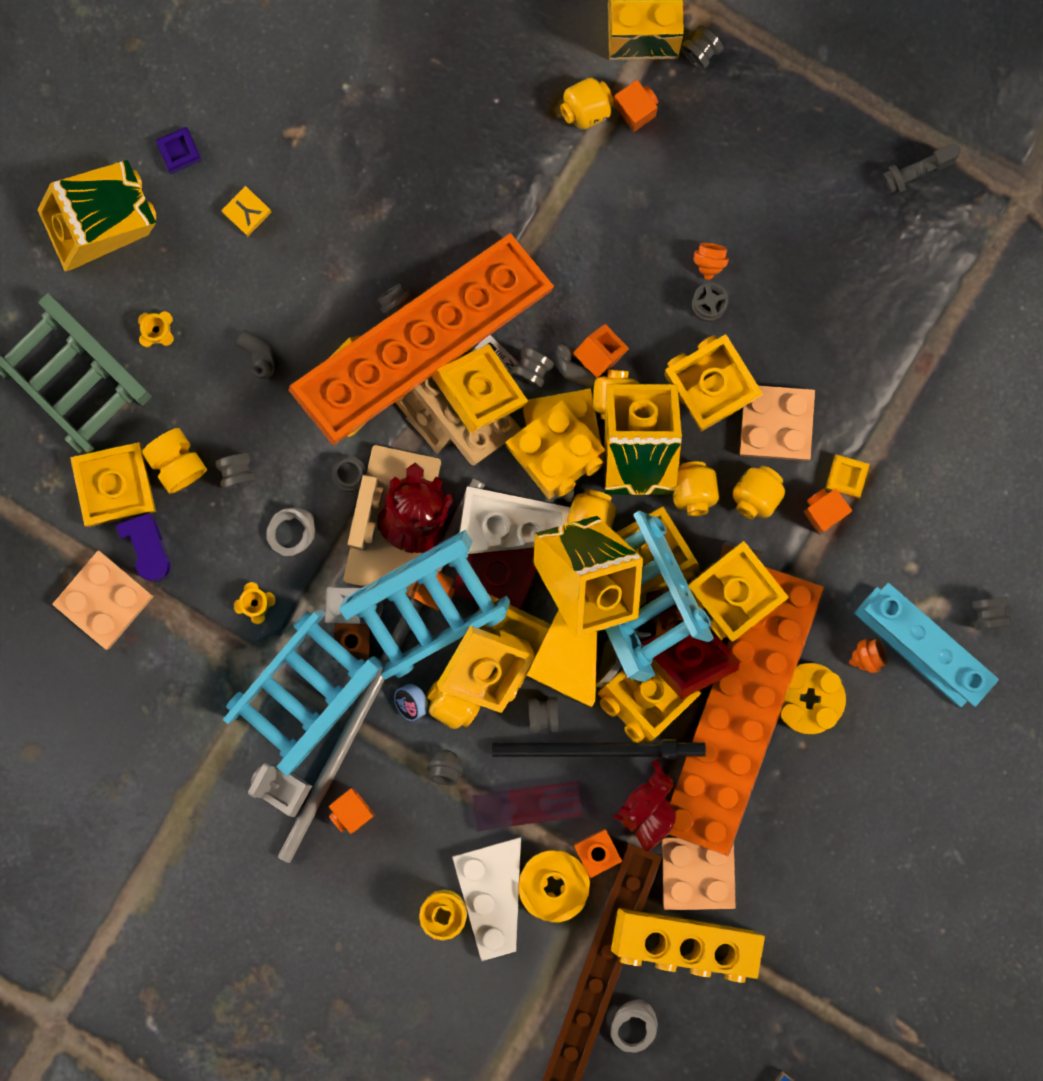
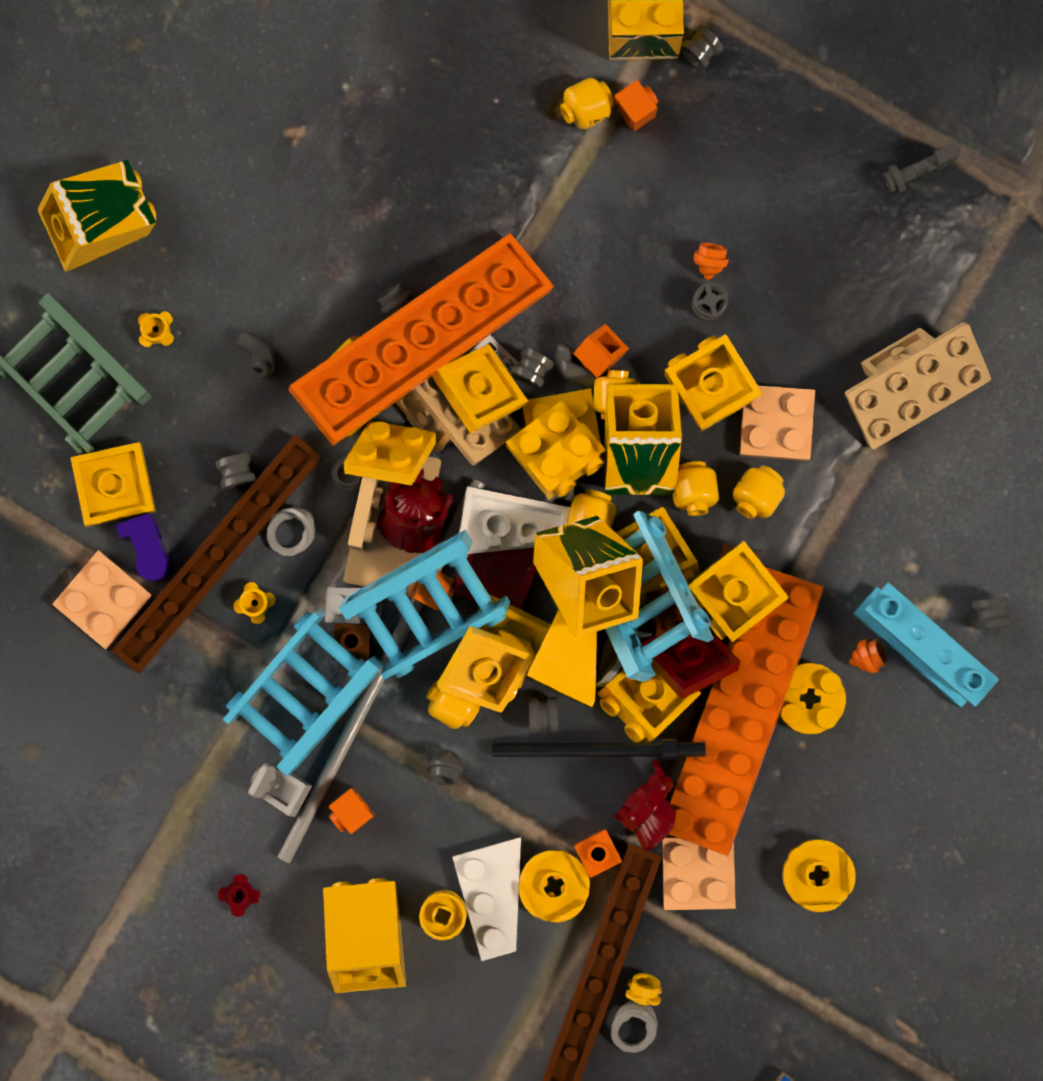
yellow wheel [141,428,207,494] -> none
dark purple tile [155,127,202,174] -> none
yellow tile [221,186,272,237] -> none
tile [394,684,428,721] -> none
tile [473,781,583,831] -> none
yellow brick [611,908,765,983] -> none
orange plate [803,488,852,534] -> none
yellow tile [825,454,870,499] -> none
none -> reddish brown plate [112,434,323,674]
none -> dark red plate [218,874,261,917]
none -> yellow slope [323,878,406,994]
none -> yellow plate [344,421,436,486]
none -> yellow plate [626,973,662,1006]
none -> yellow plate [782,839,856,912]
none -> tan bracket [845,322,991,449]

